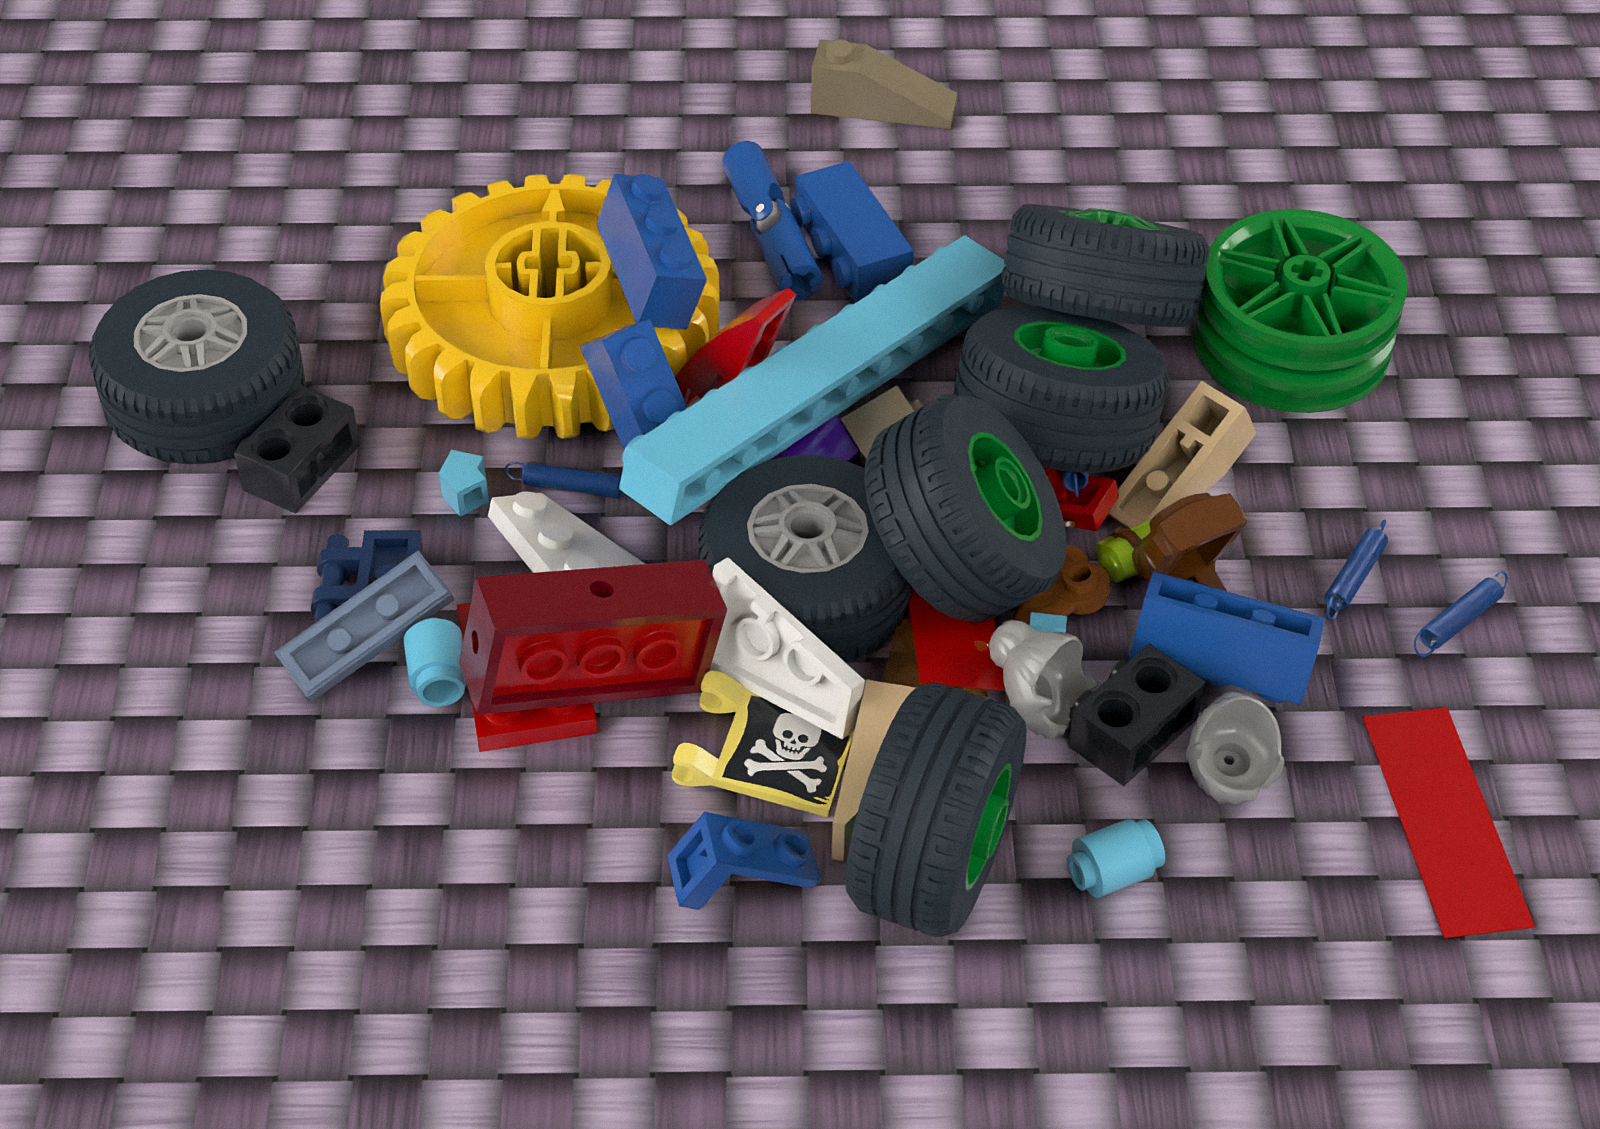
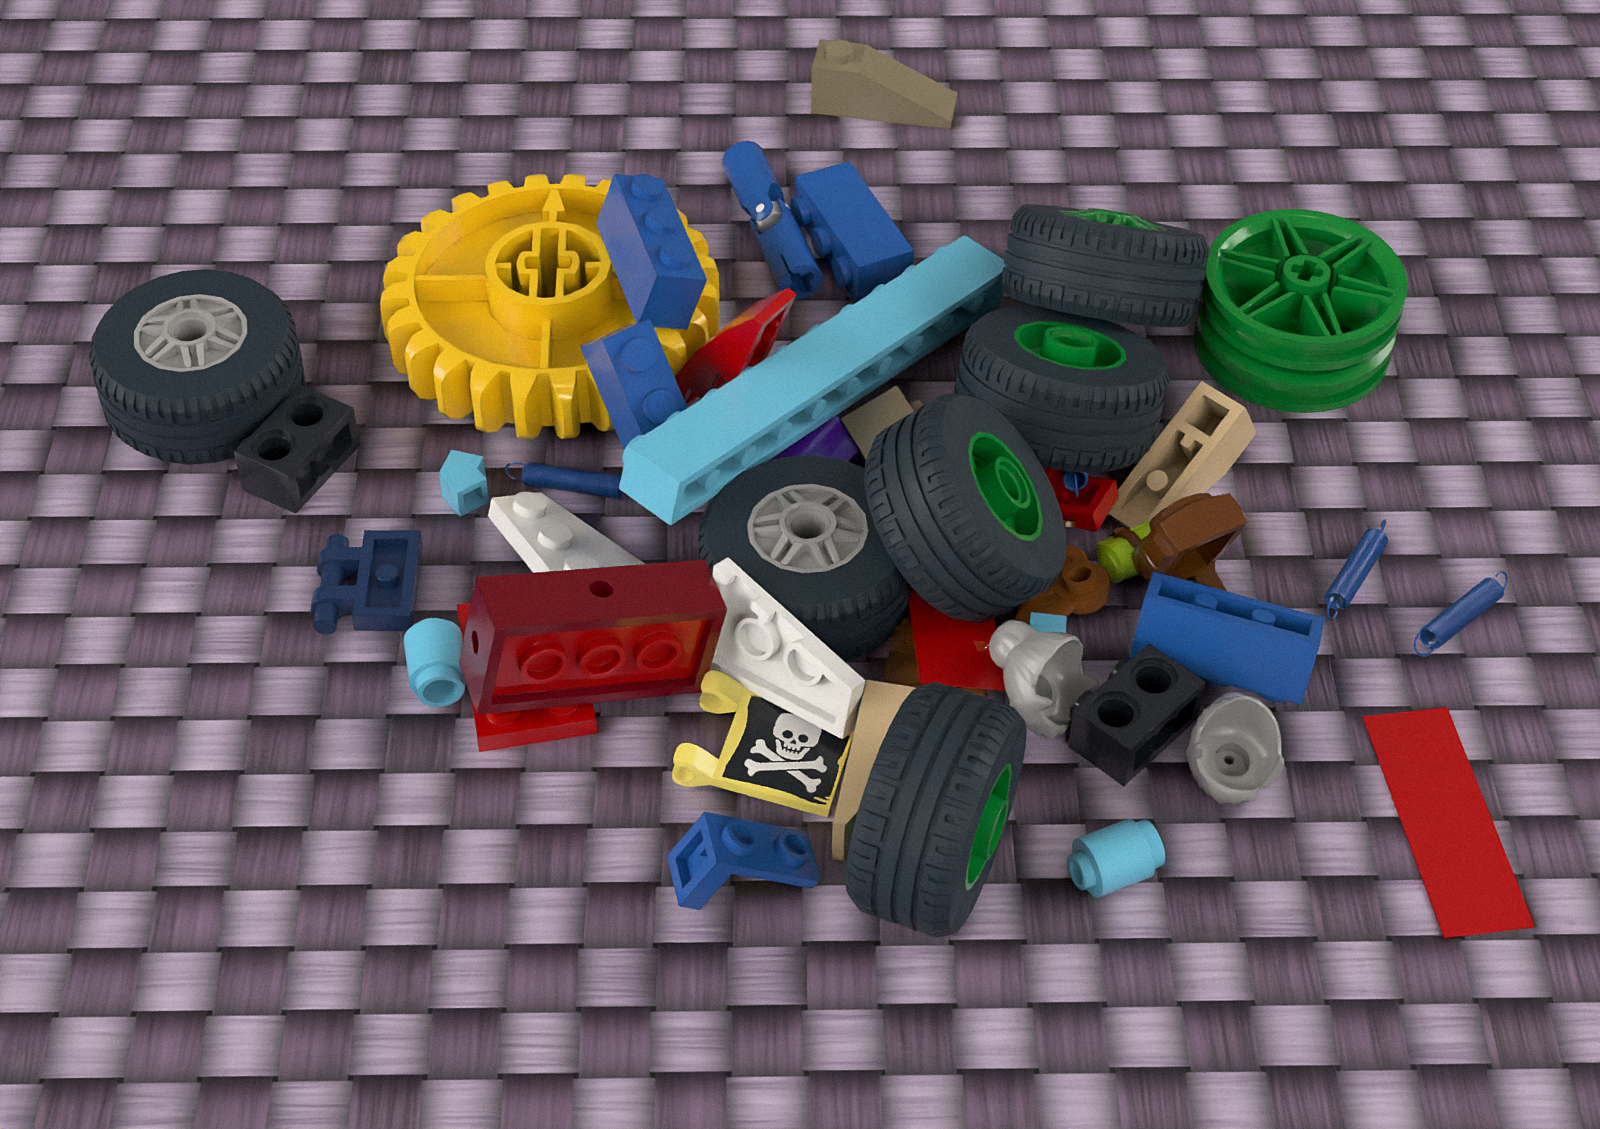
sand blue tile [274,550,454,702] -> none

